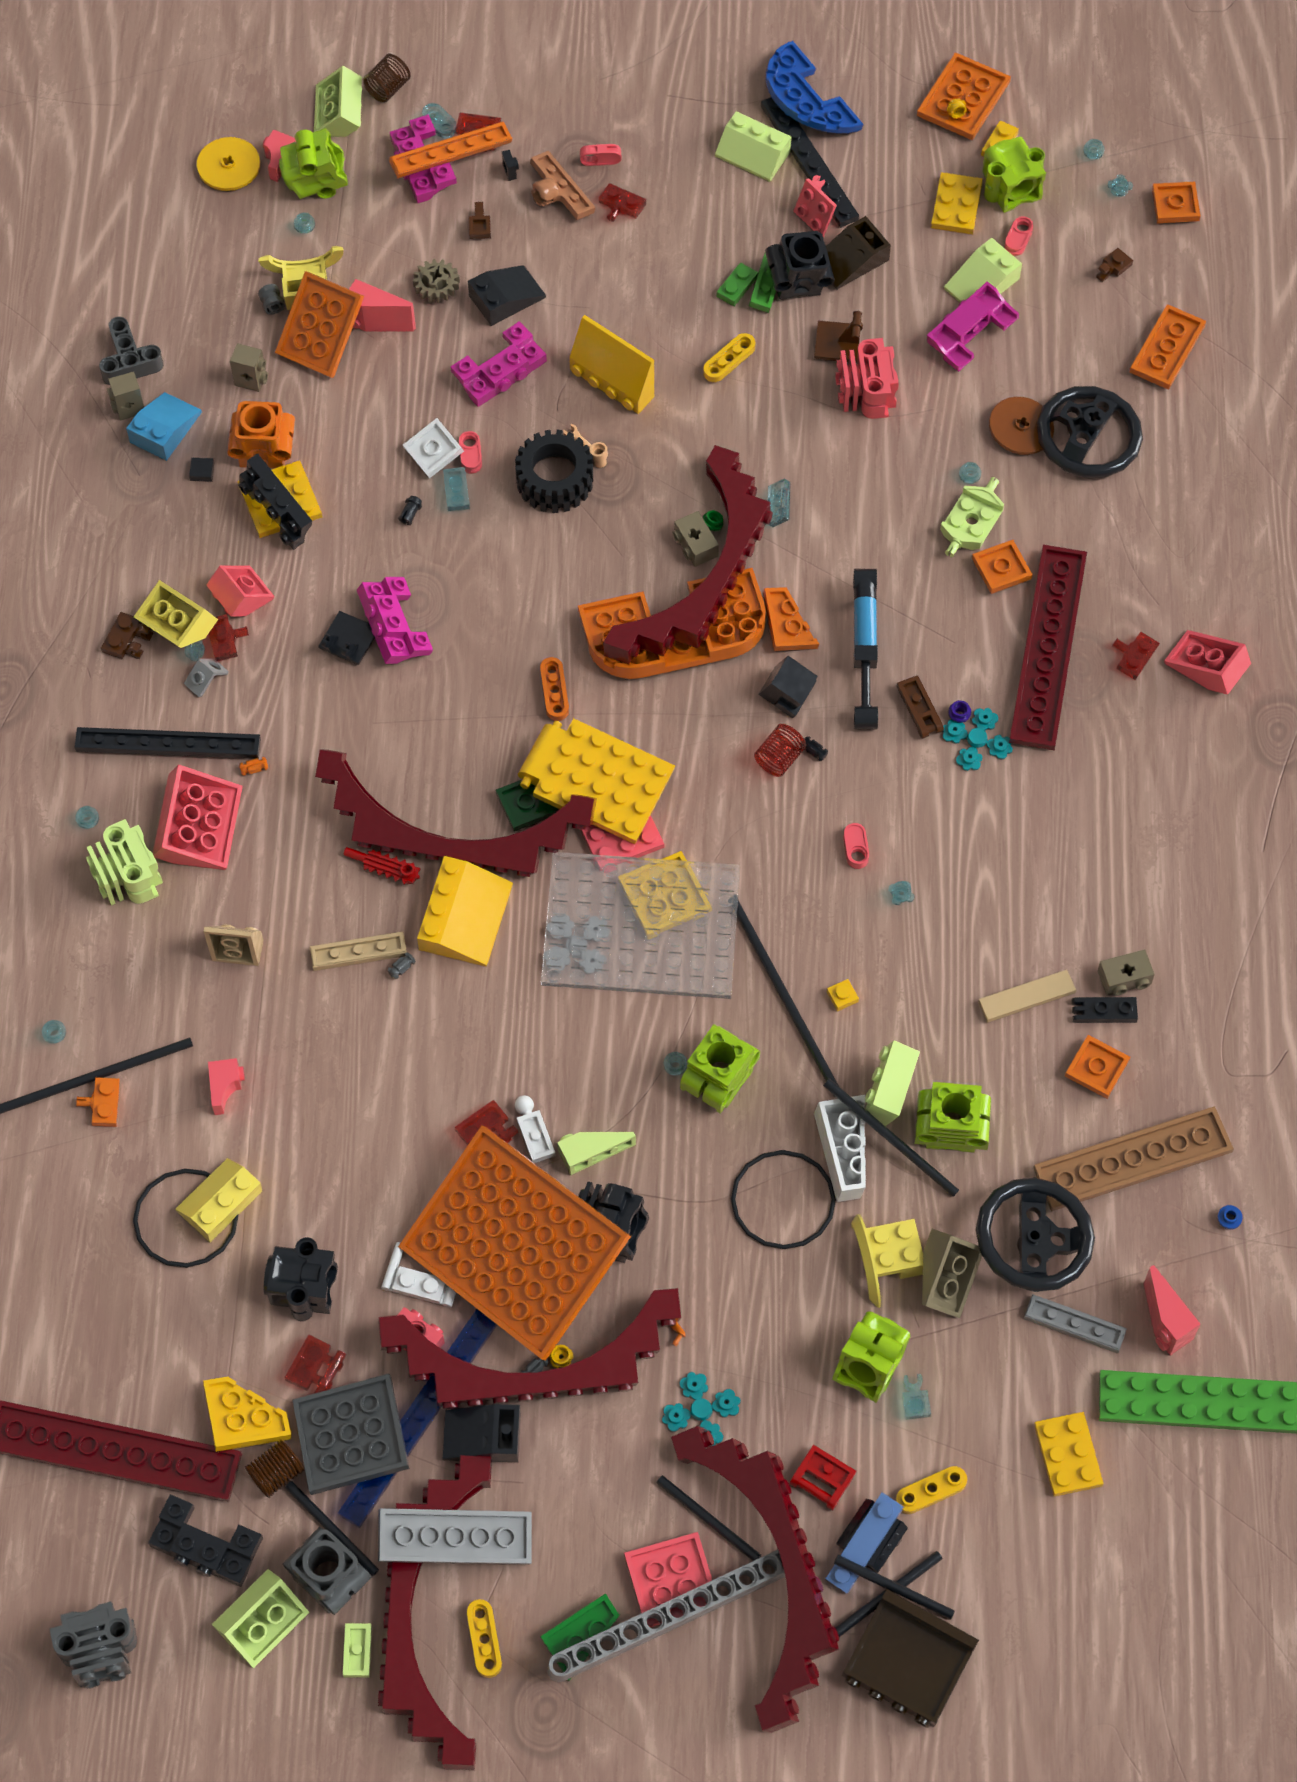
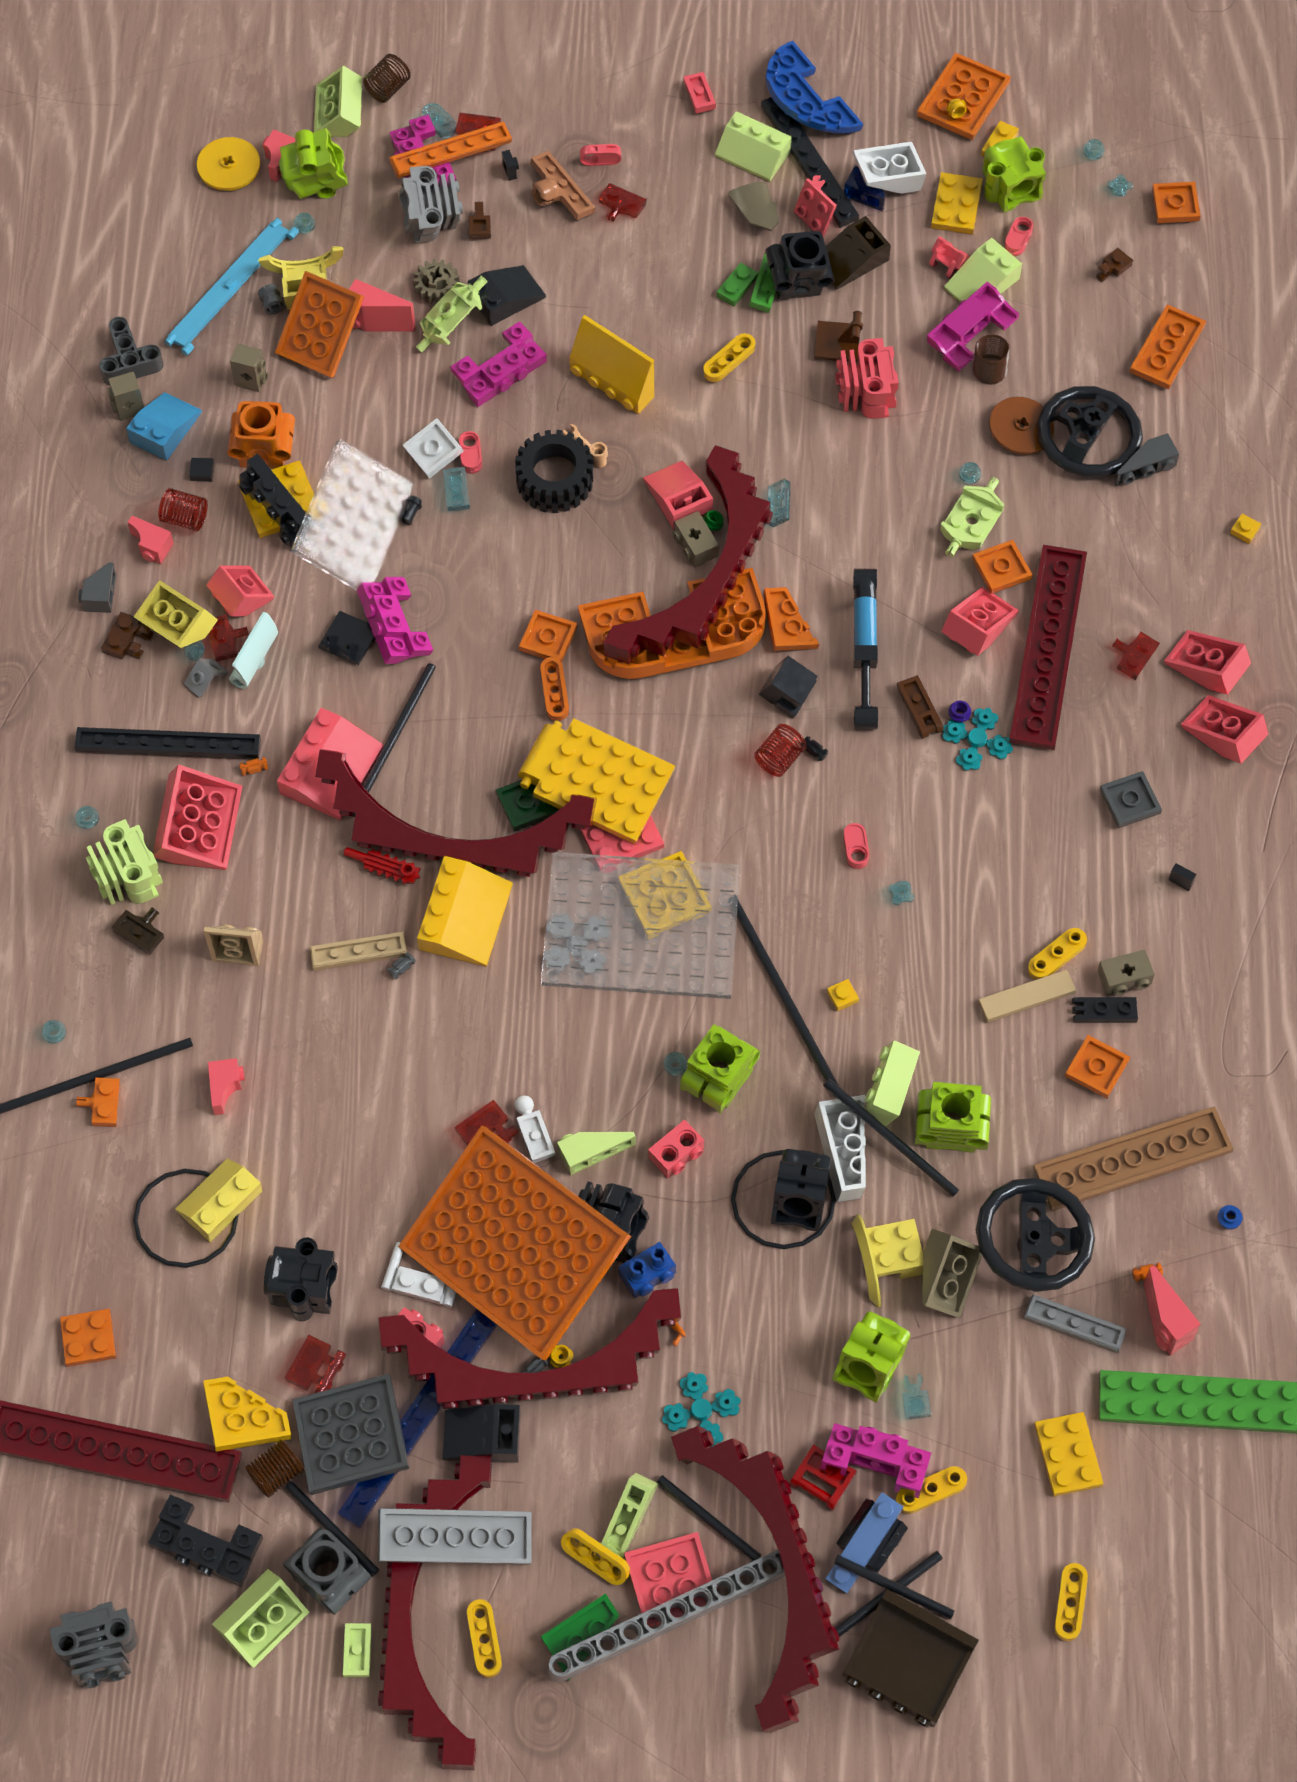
none -> orange plate [60,1308,116,1367]
none -> dark grey slope [78,562,117,613]
none -> dark brown plate [112,907,164,955]
none -> coral arch [128,516,174,564]
none -> clear red piece [158,488,208,532]
none -> medium azure piece [164,218,299,356]
none -> light aqua panel [229,612,278,689]
none -> coral slope [277,708,384,821]
none -> clear plate [290,439,414,590]
none -> black piece [353,663,436,817]
none -> light grey piece [398,166,463,243]
none -> yellowish green plate [416,276,488,353]
none -> orange plate [519,609,578,662]
none -> yellow plate [561,1528,630,1585]
none -> yellowish green slope [601,1473,658,1558]
none -> blue brick [618,1242,676,1299]
none -> coral slope [643,461,713,530]
none -> coral brick [648,1119,704,1178]
none -> coral plate [684,72,716,114]
none -> dark tan panel [728,182,779,231]
none -> black piece [771,1149,831,1232]
none -> dark pink bracket [820,1423,932,1498]
none -> clear blue slope [844,165,885,211]
none -> white slope [853,142,926,194]
none -> coral piece [929,236,969,279]
none -> coral slope [941,587,1019,656]
none -> reddish brown piece [973,334,1010,384]
none -> yellow plate [1028,928,1087,980]
none -> yellow plate [1054,1563,1088,1641]
none -> dark grey plate [1100,771,1162,828]
none -> dark grey slope [1115,433,1179,486]
none -> orange piece [1132,1262,1163,1282]
none -> black tile [1169,863,1197,891]
none -> coral slope [1181,695,1268,764]
none -> yellow plate [1230,513,1261,544]

